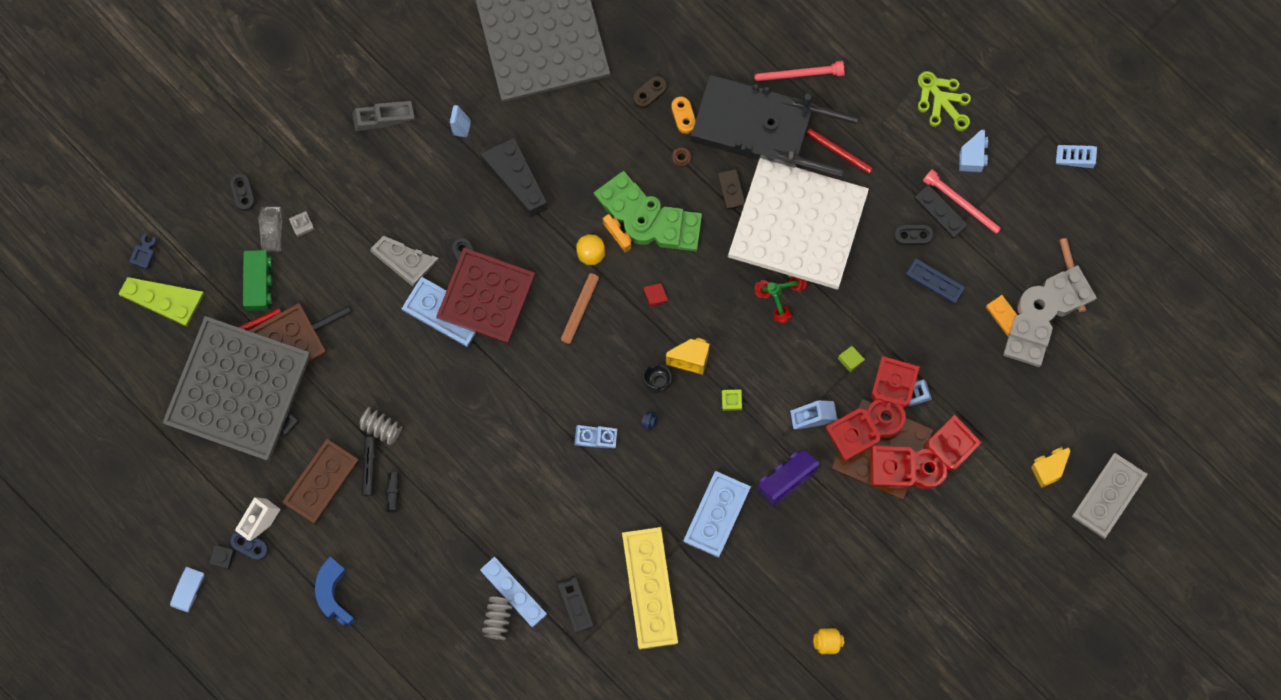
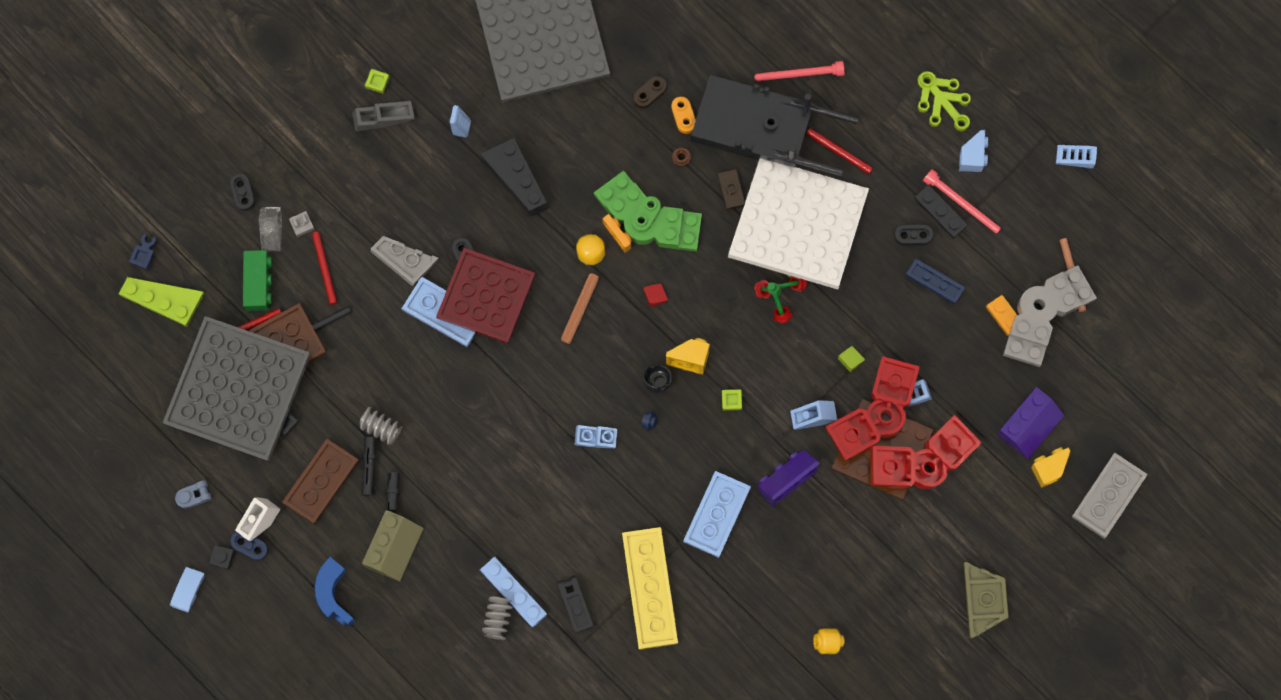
none -> sand blue plate [175,480,212,509]
none -> red bar [312,232,337,305]
none -> olive slope [362,510,424,582]
none -> lime plate [365,69,389,93]
none -> olive wing [963,562,1008,639]
none -> dark purple slope [998,387,1064,459]

